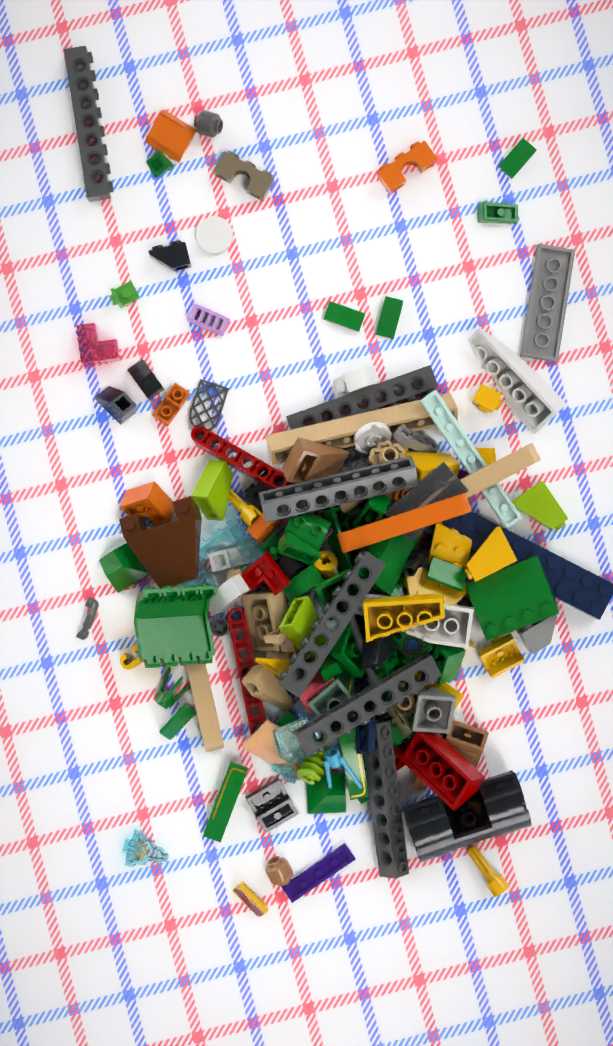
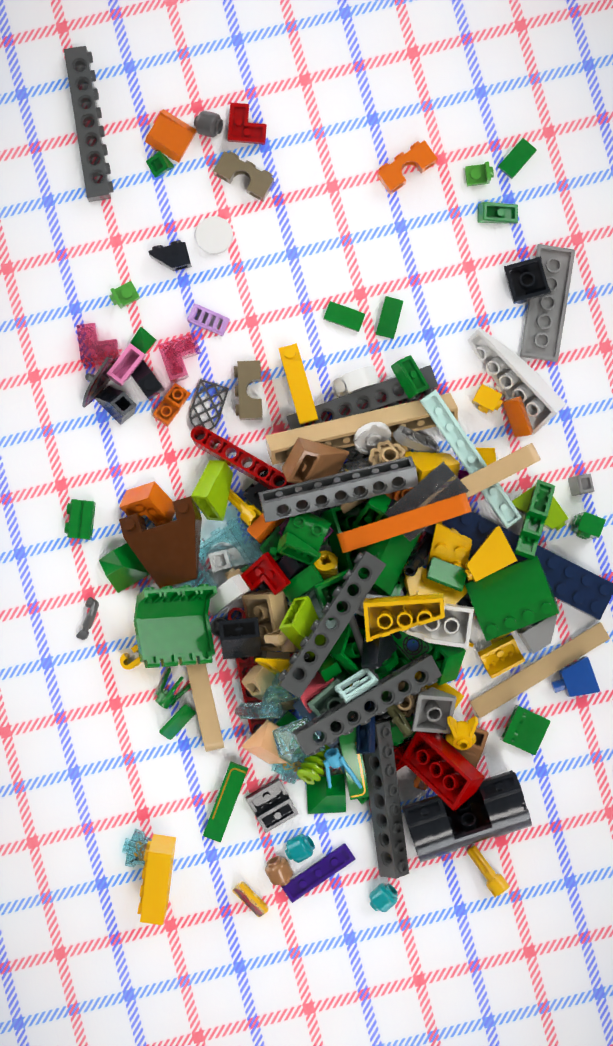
none -> green brick [64,499,96,540]
none -> shield [82,357,117,408]
none -> bright pink brick [107,344,146,386]
none -> green slope [130,327,157,354]
none -> yellow brick [137,834,177,925]
none -> clear pink brick [158,332,202,384]
none -> black slope [219,617,262,660]
none -> red plate [227,102,267,145]
none -> dark tan arch [234,360,263,420]
none -> clear light blue rock [235,702,283,719]
none -> clear light blue slope [262,673,298,706]
none -> yellow slope [278,343,318,425]
none -> teal head [285,834,315,863]
none -> light aqua tile [334,668,378,704]
none -> teal head [369,883,398,912]
none -> green slope [391,355,430,399]
none -> yellow brick [446,716,478,750]
none -> bright green bracket [465,161,494,187]
none -> tan tile [470,622,611,718]
none -> green bracket [500,705,551,755]
none -> orange slope [502,396,533,437]
none -> black slope [504,256,551,304]
none -> green slope [514,480,556,560]
none -> blue torso [551,656,601,697]
none -> light grey slope [568,473,595,496]
none -> green brick [571,511,606,540]

